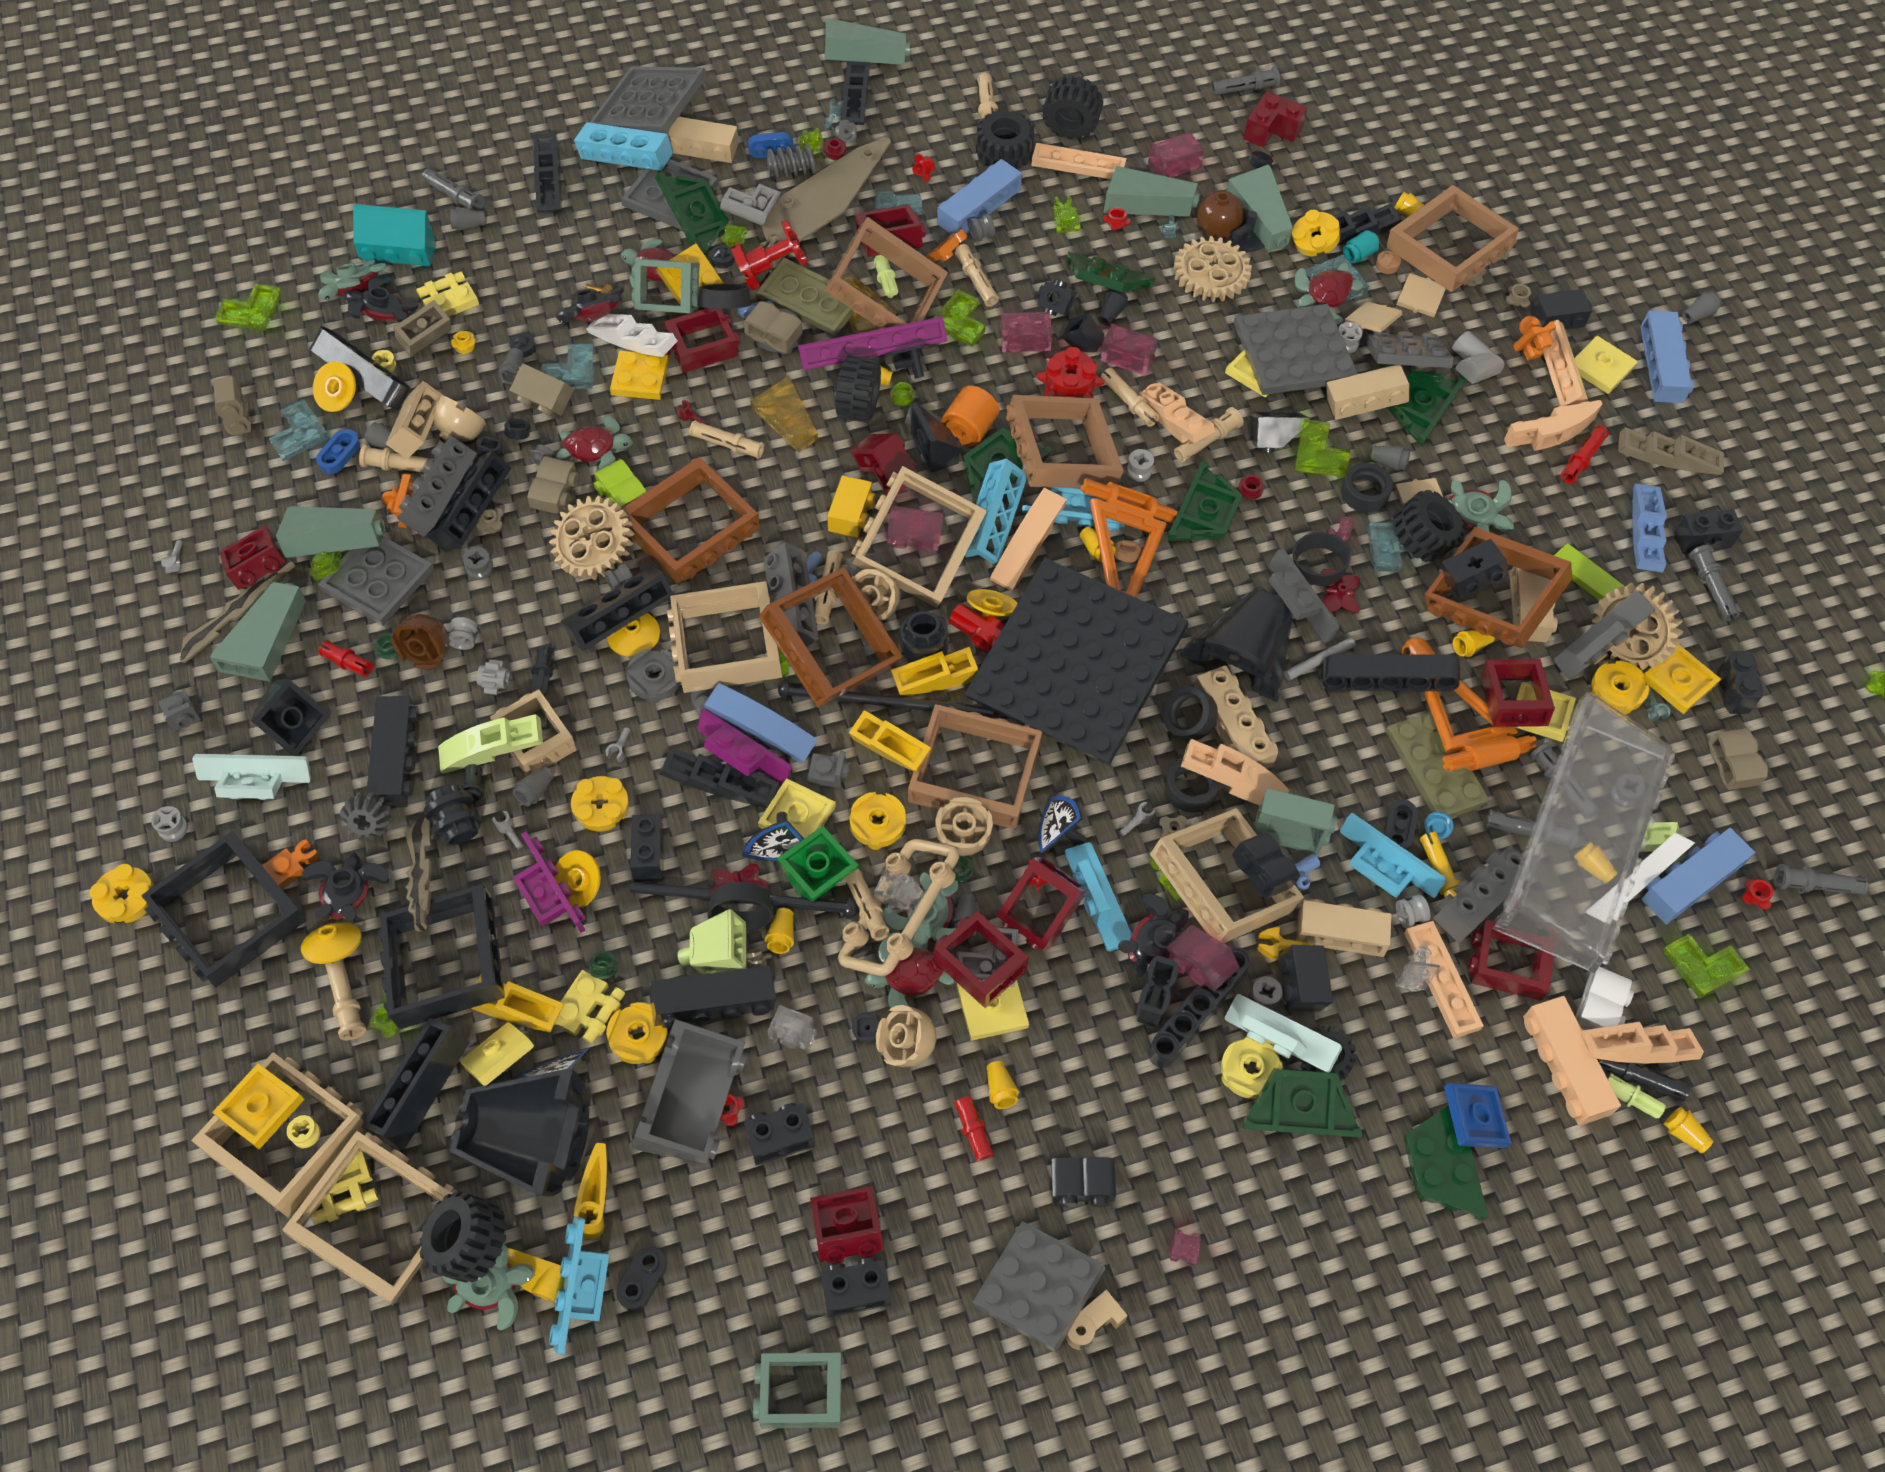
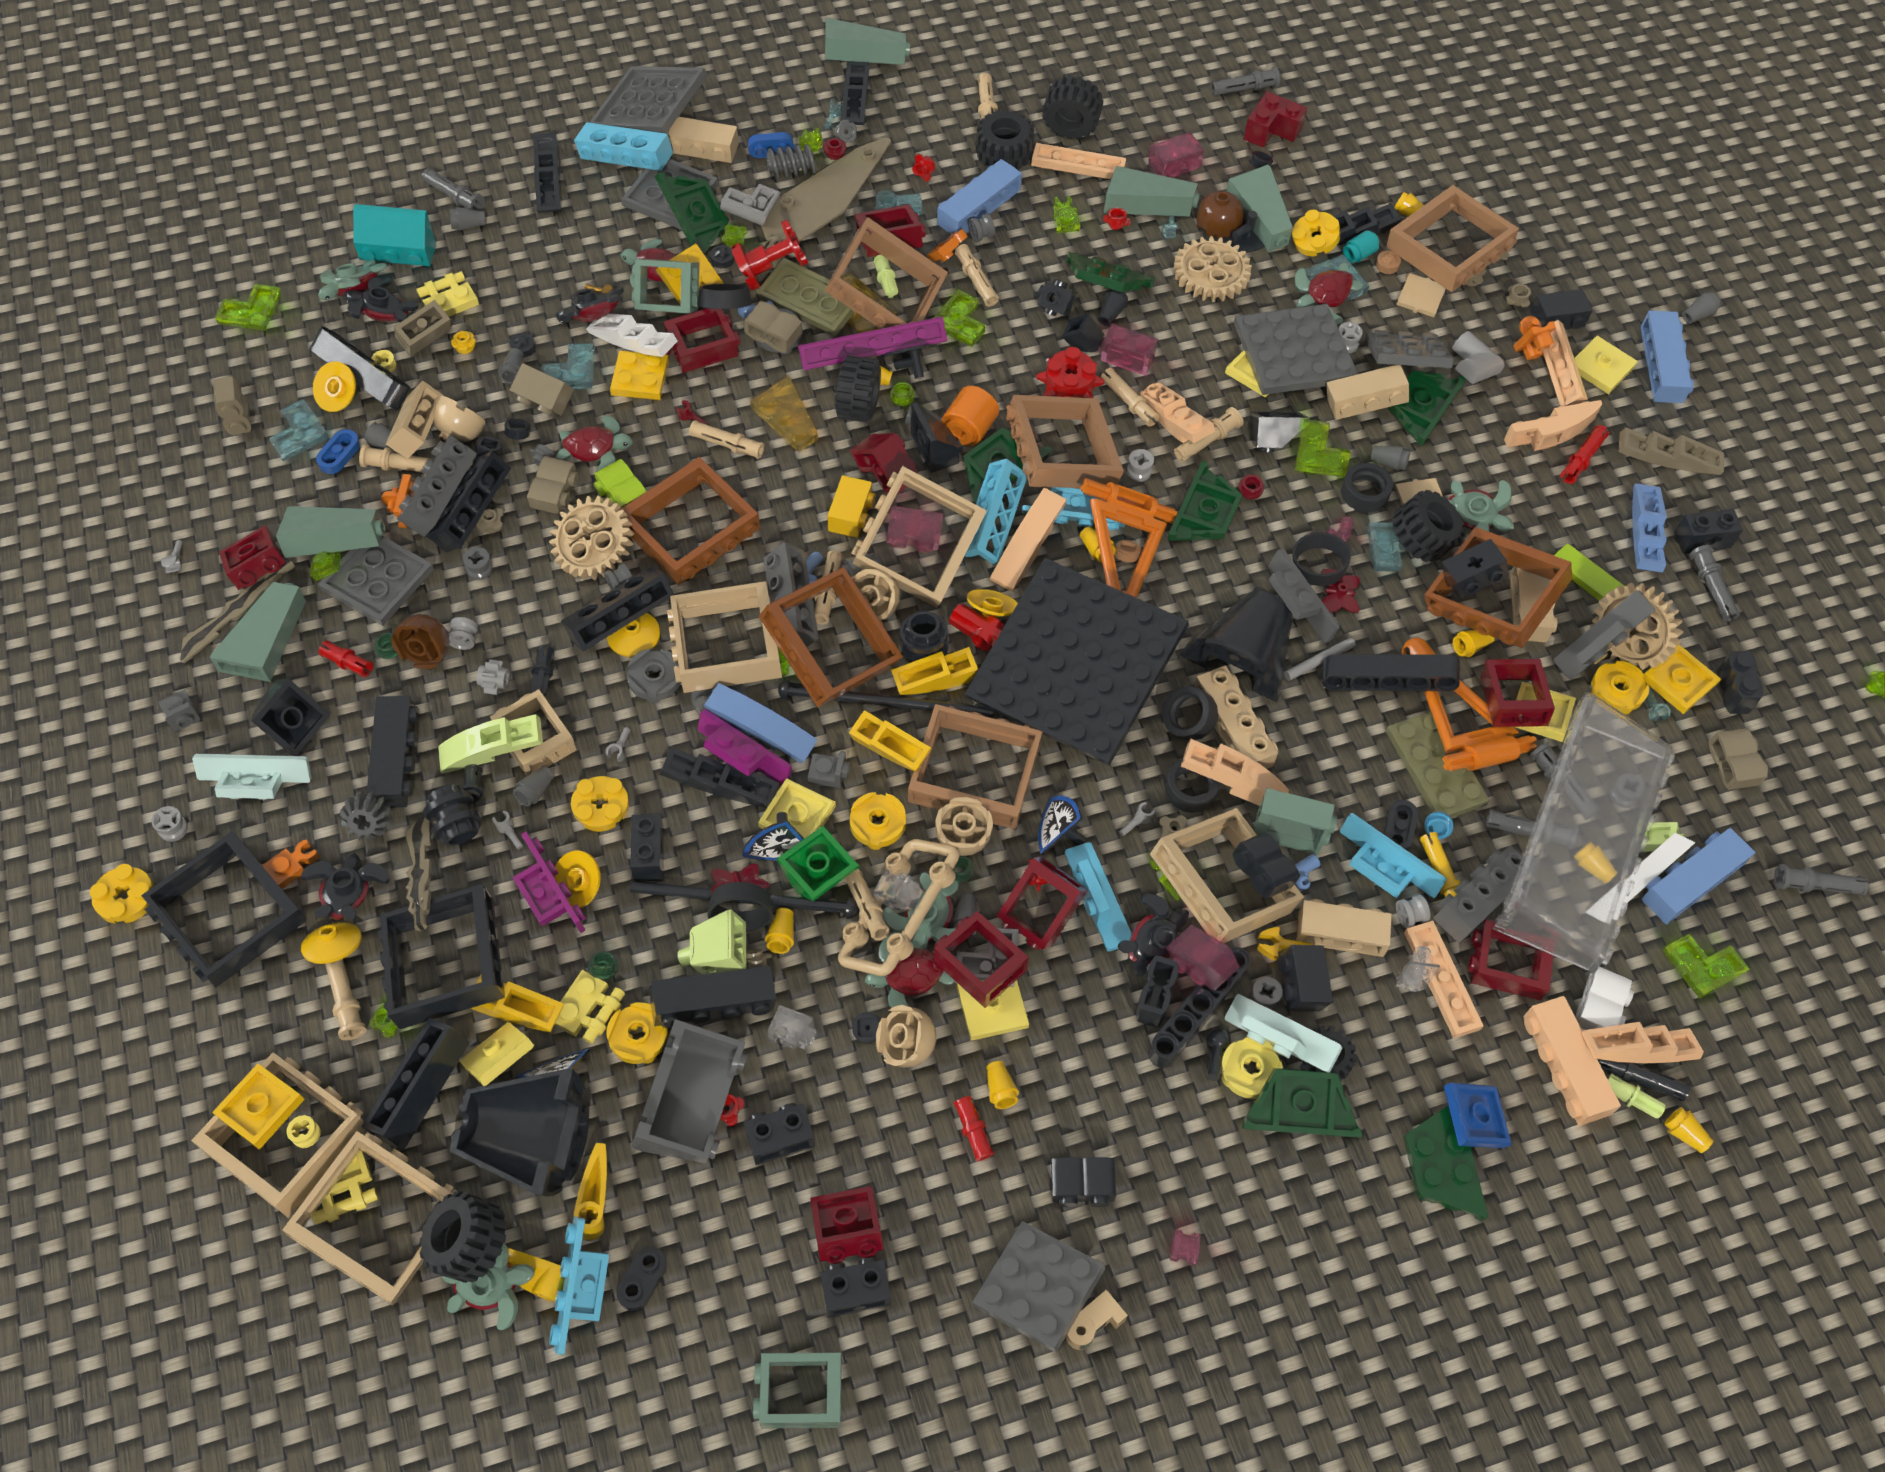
clear pink brick [1000,312,1052,353] -> none
tan piece [1345,301,1402,333] -> none
red plate [1742,879,1774,910] -> none
none -> black bar [1207,1028,1231,1081]

